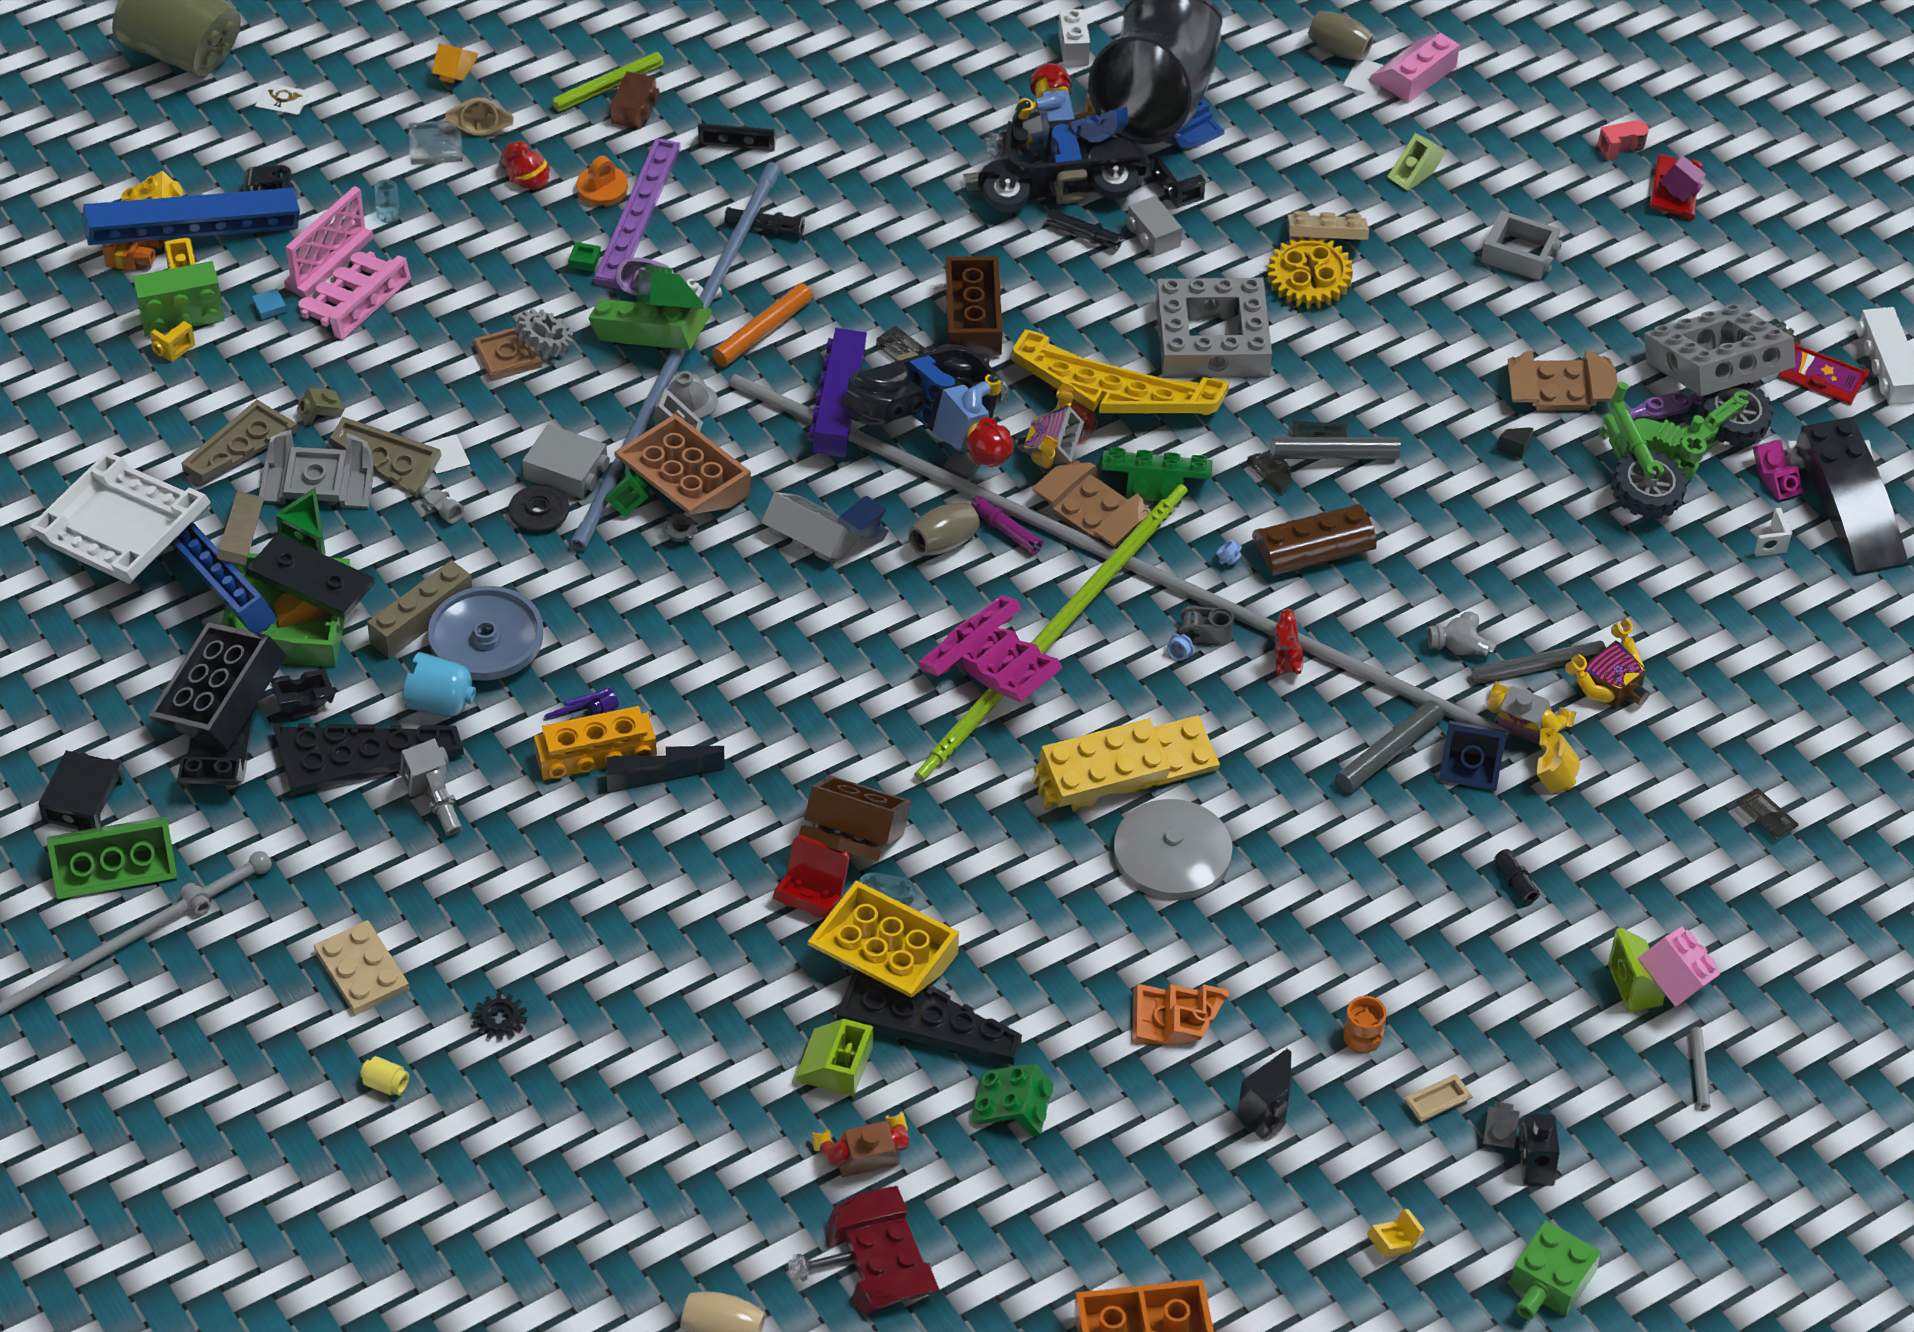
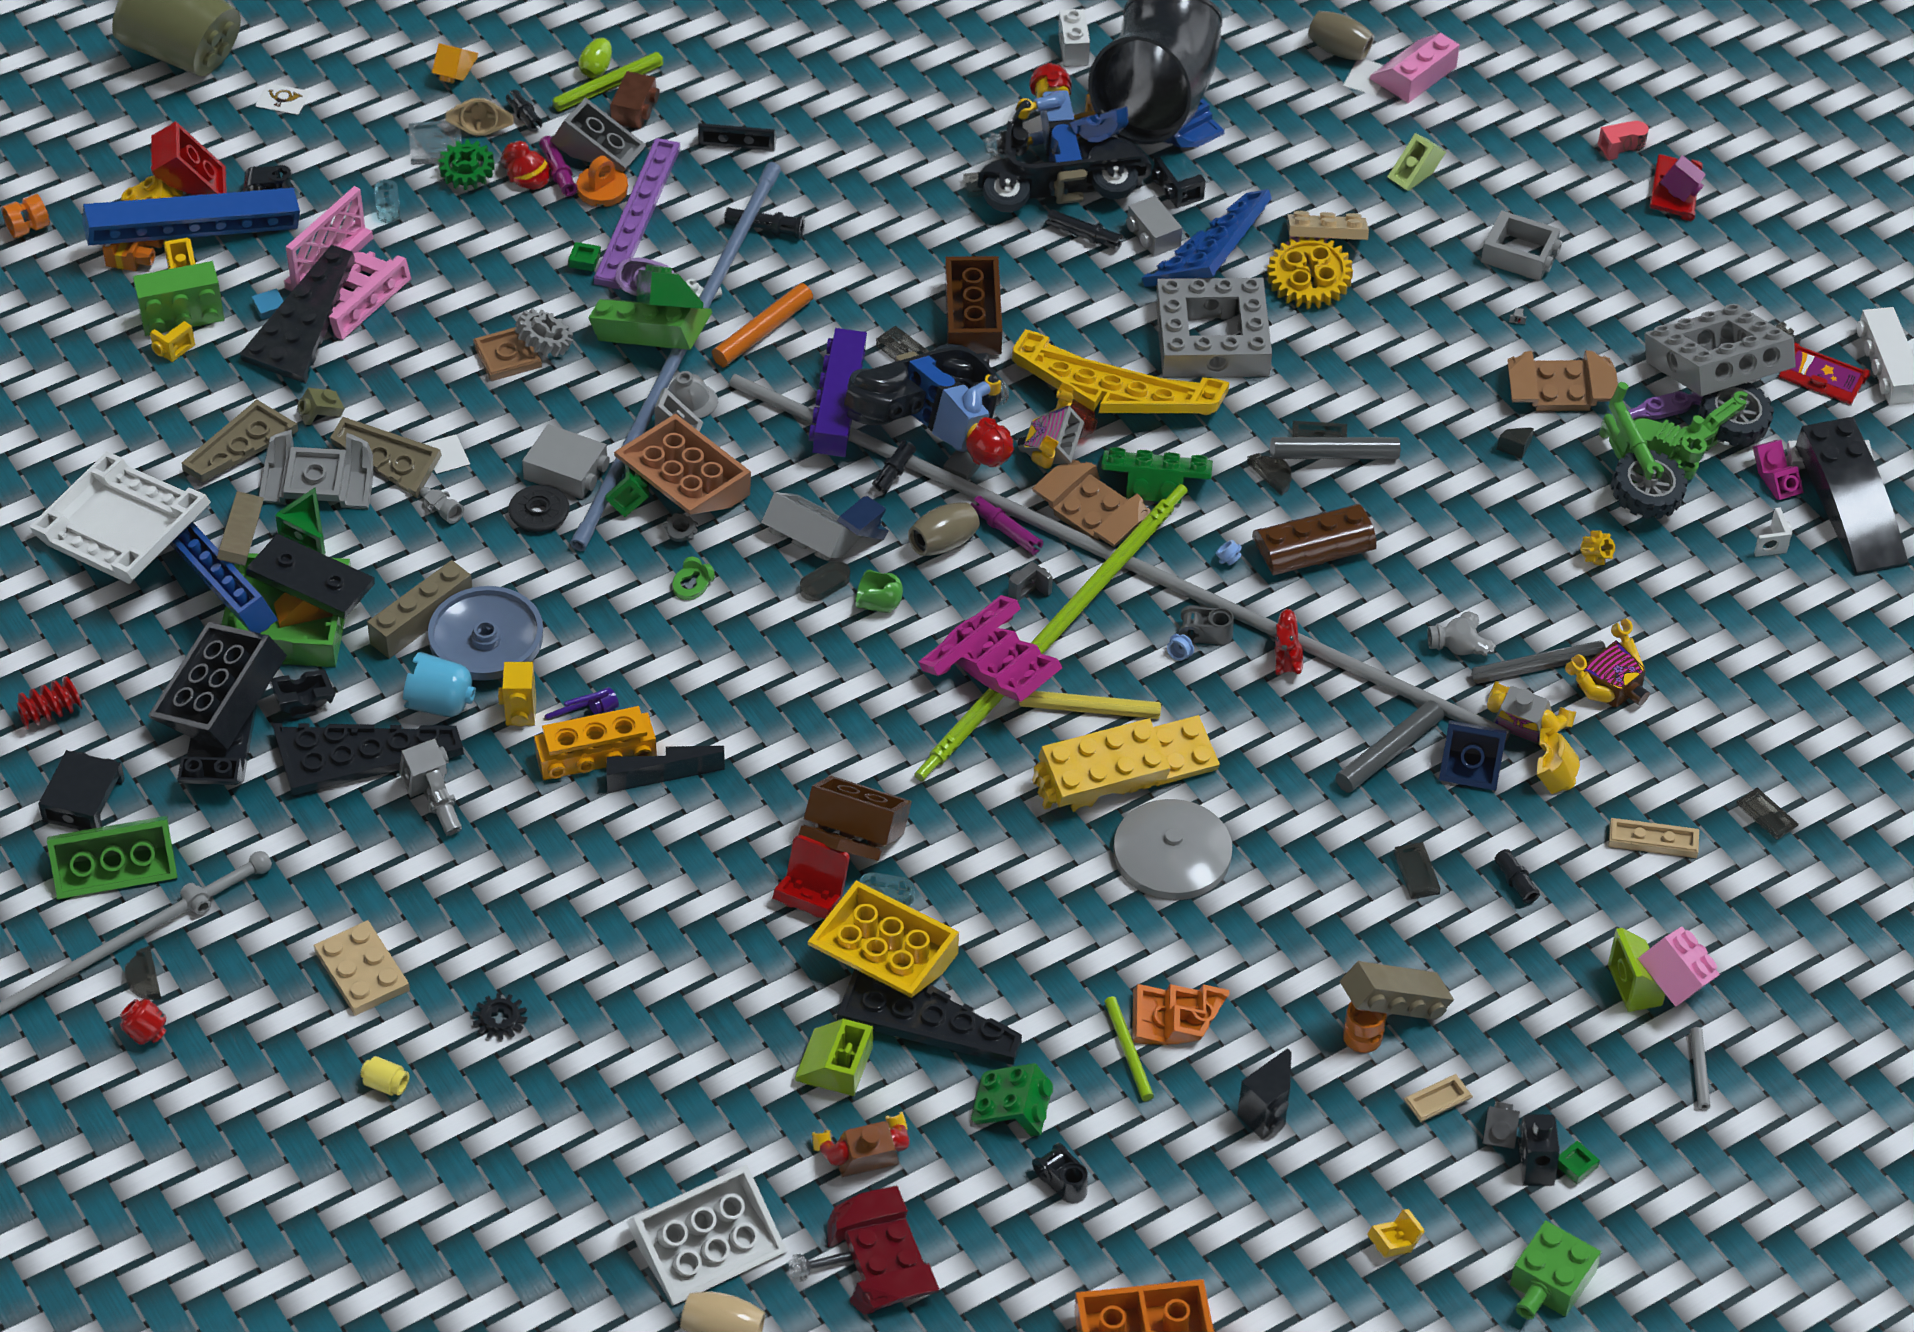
none -> orange wheel [1,194,50,238]
none -> red piece [16,677,82,729]
none -> red head [120,999,166,1045]
none -> clear smoke tile [125,946,161,1000]
none -> red slope [151,121,226,195]
none -> black wing [240,244,355,384]
none -> green gear [438,139,495,190]
none -> yellow brick [498,662,536,726]
none -> black pin [506,90,543,132]
none -> magenta pin [539,135,577,197]
none -> dark grey slope [550,98,646,172]
none -> lime animal [578,38,612,78]
none -> white slope [627,1164,787,1306]
none -> bright green piece [672,557,715,600]
none -> clear smoke tile [800,561,850,601]
none -> bright green hair [855,570,903,613]
none -> black pin [872,440,917,494]
none -> flat silver bracket [1008,561,1053,602]
none -> light yellow axle [1019,691,1161,719]
none -> black piece [1032,1143,1088,1203]
none -> lime bar [1104,996,1154,1101]
none -> blue wing [1142,189,1272,287]
none -> dark tan brick [1339,961,1454,1020]
none -> clear smoke tile [1394,842,1441,899]
none -> light grey piece [1509,308,1526,324]
none -> green plate [1557,1140,1600,1184]
none -> yellow gear [1580,530,1615,565]
none -> tan tile [1608,818,1699,858]

